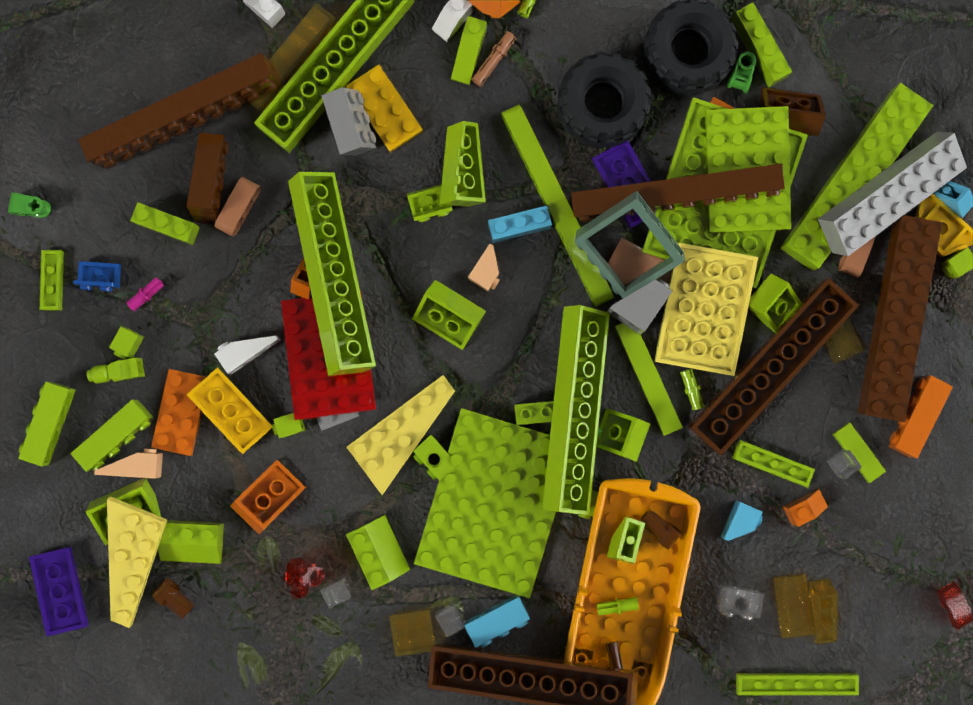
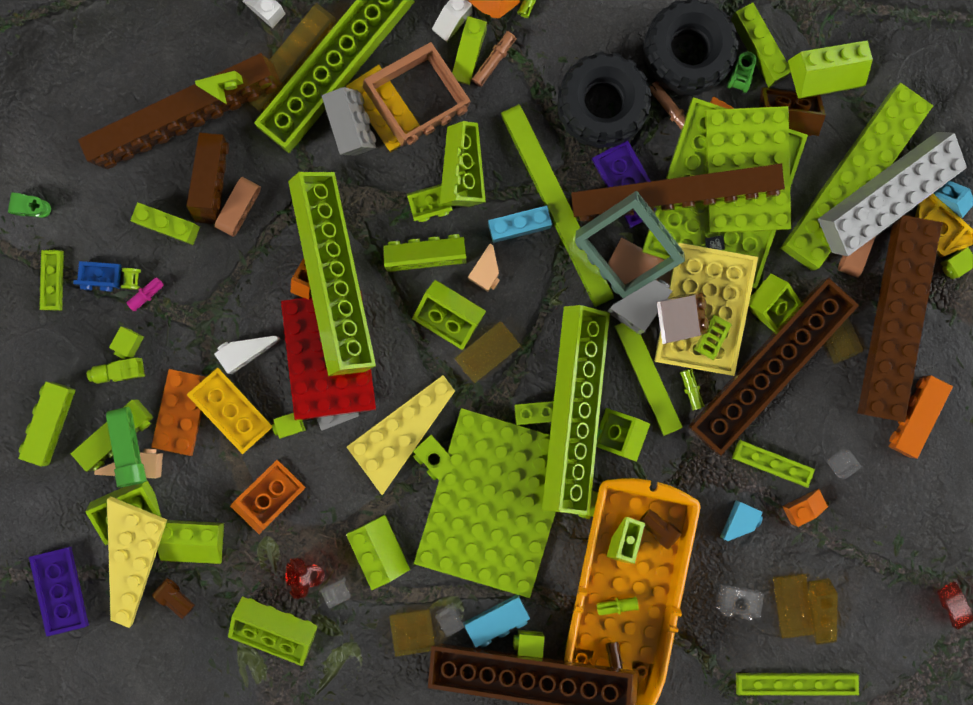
lime tile [832,422,886,483] -> none
none -> bright green beam [106,407,147,487]
none -> lime bush [121,268,141,290]
none -> lime slope [195,71,243,105]
none -> lime slope [228,596,318,666]
none -> nougat window [362,42,471,146]
none -> lime slope [384,234,467,272]
none -> clear yellow piece [454,321,521,384]
none -> lime brick [513,630,544,658]
none -> nougat pin [649,81,686,130]
none -> slope [657,293,709,344]
none -> lime slope [694,314,732,360]
none -> black sticker [705,235,725,250]
none -> lime slope [788,40,873,99]

